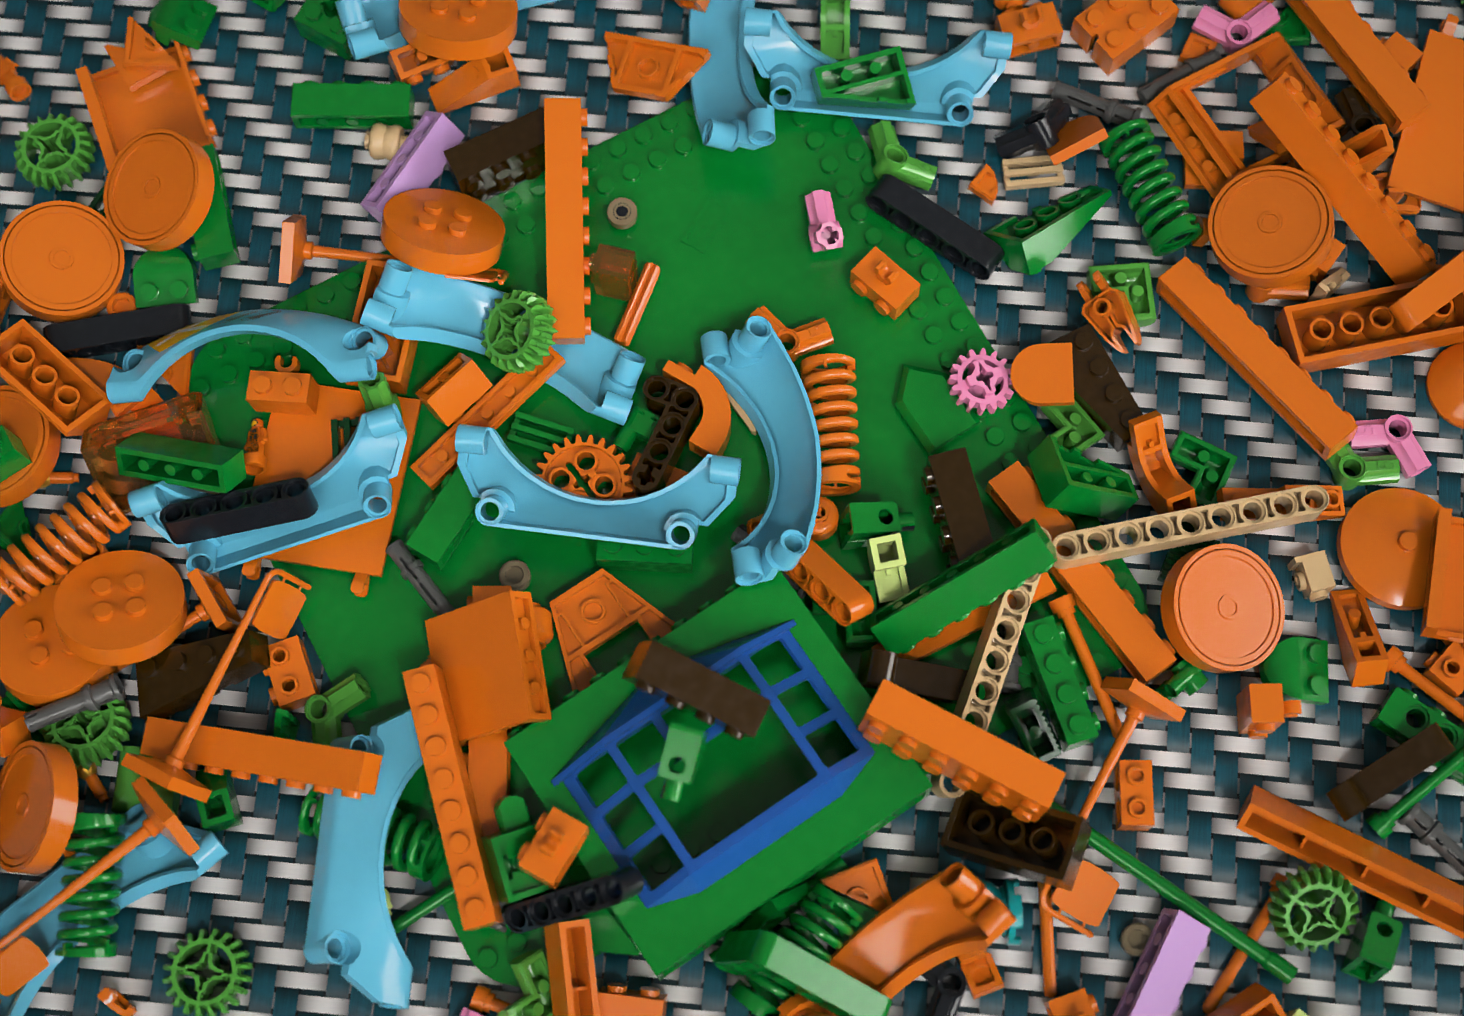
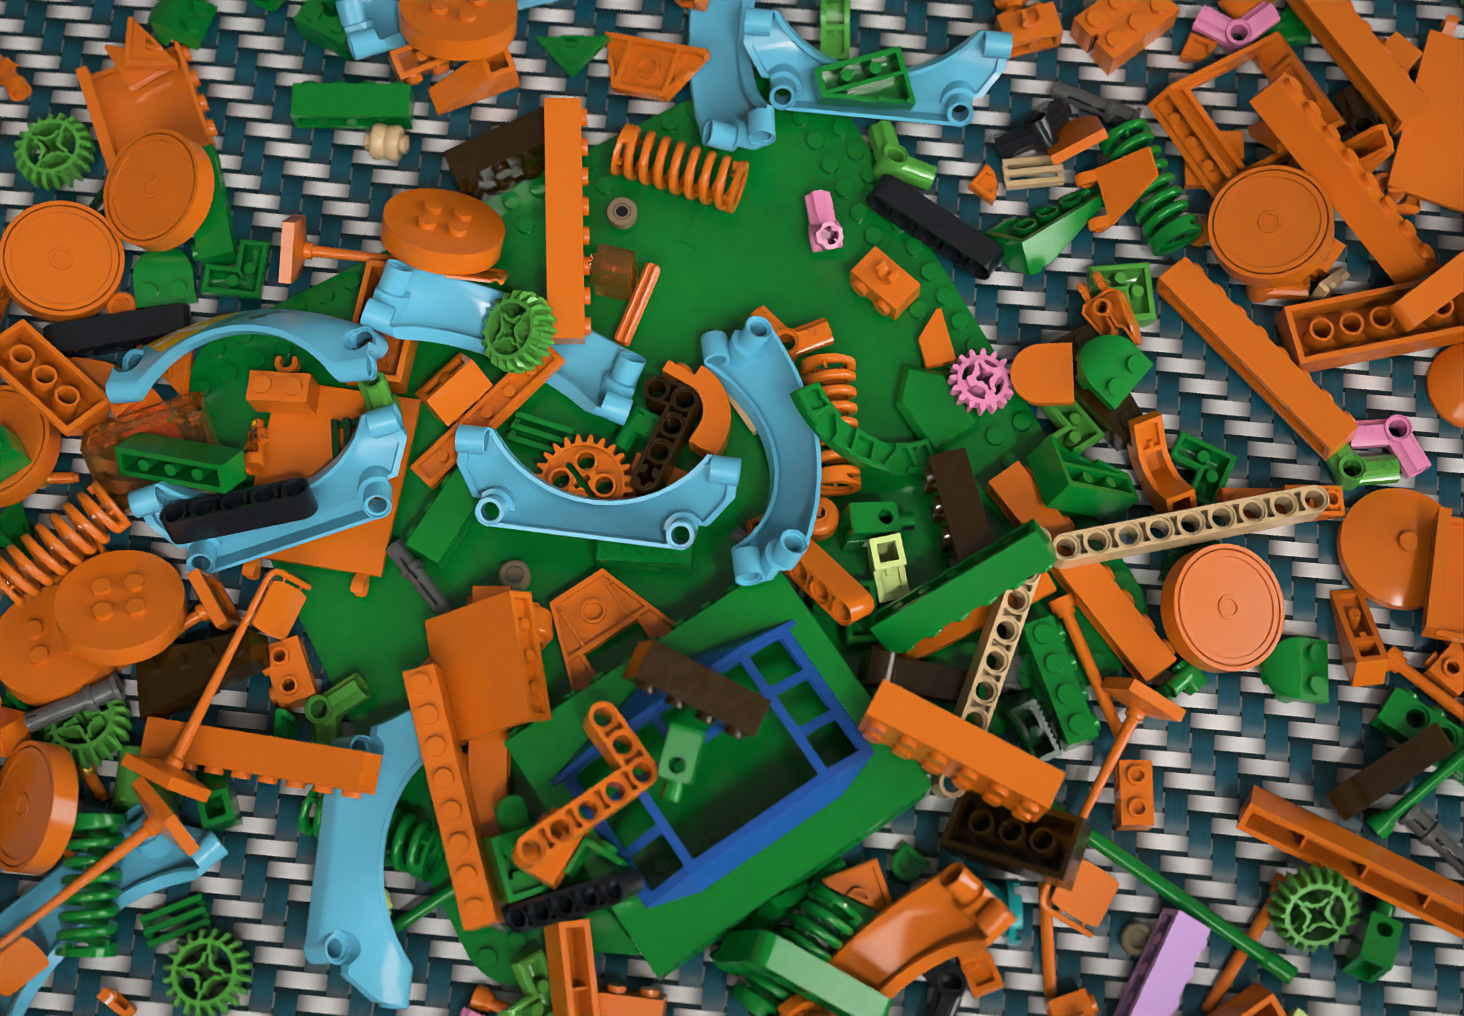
lavender brick [360,111,465,224] -> none
dark grey pin [1136,48,1222,105] -> none
orange brick [1236,683,1302,739] -> none
tan brick [1287,550,1336,602] -> none
none -> green tile [139,893,213,949]
none -> green brick [200,238,271,302]
none -> orange beam [512,701,658,870]
none -> green tile [536,34,611,78]
none -> green bracket [564,837,629,879]
none -> orange piece [611,123,749,214]
none -> green tile [789,381,935,476]
none -> green tile [891,842,930,882]
none -> orange tile [918,308,956,369]
none -> orange flag [1075,146,1159,233]
none -> green slope [1075,335,1153,410]

